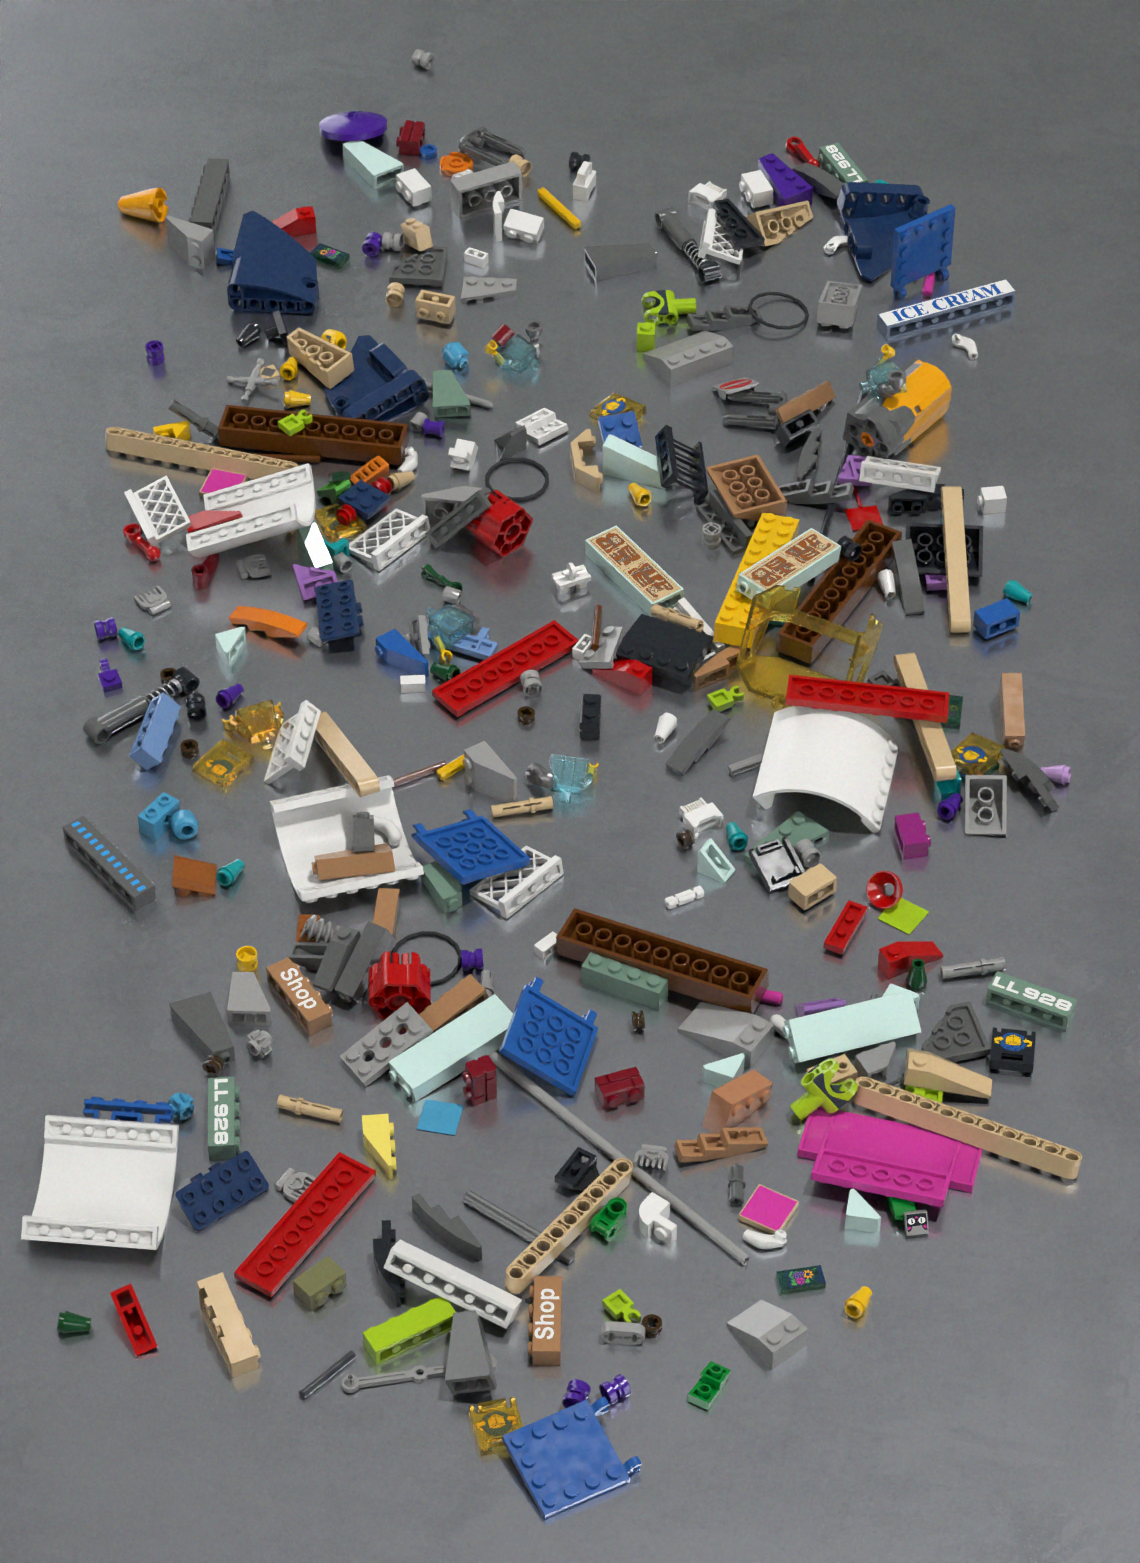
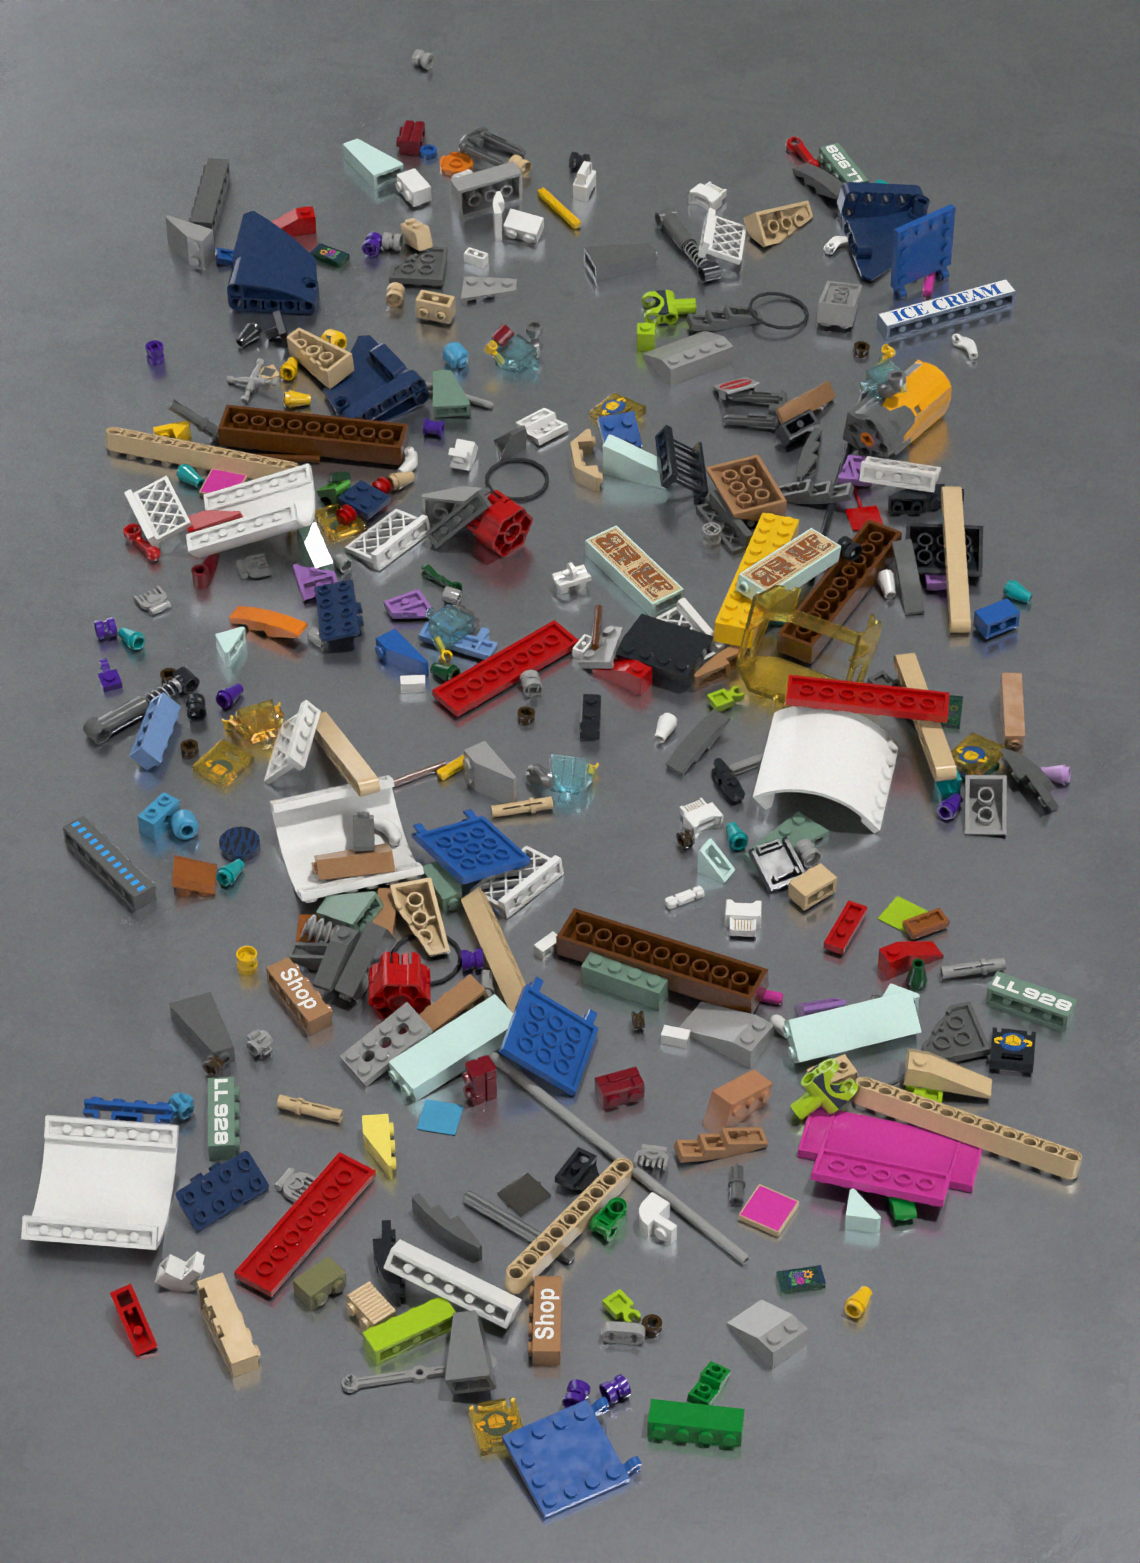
dark green cone [57,1311,91,1334] -> none
light orange cone [118,188,168,223] -> none
light grey slope [227,972,272,1026] -> none
lime plate [278,410,313,436] -> none
black bar [299,1350,356,1399] -> none
dark purple dish [319,111,387,141] -> none
teal panel [323,538,350,563] -> none
orange slope [348,456,390,485] -> none
light grey plate [404,615,430,657] -> none
light grey hose [409,412,428,432] -> none
yellow cone [628,483,652,506] -> none
tan pin [650,604,704,632] -> none
light aqua slope [702,1053,745,1087] -> none
black wing [713,198,765,250] -> none
white brick [739,170,773,208] -> none
white arm [742,1229,787,1249] -> none
dark purple wedge [758,153,813,207] -> none
light grey slope [855,1041,896,1082] -> none
red piece [866,871,903,909] -> none
magenta piece [894,812,931,859] -> none
tile [903,1210,929,1236] -> none
white brick [977,486,1007,514] -> none
none -> white brick [155,1252,205,1292]
none -> teal cone [176,464,204,488]
none -> dark blue tile [219,826,260,861]
none -> sand green slope [316,891,384,935]
none -> tan brick [346,1281,396,1331]
none -> medium lavender wing [384,589,435,619]
none -> tan wedge [390,877,450,957]
none -> tan beam [461,887,526,1013]
none -> clear smoke piece [497,1172,551,1217]
none -> green brick [647,1399,745,1446]
none -> white piece [661,1025,691,1049]
none -> black hinge [711,758,745,801]
none -> white piece [725,899,762,937]
none -> dark brown bush [853,341,870,358]
none -> dark orange plate [902,908,950,940]

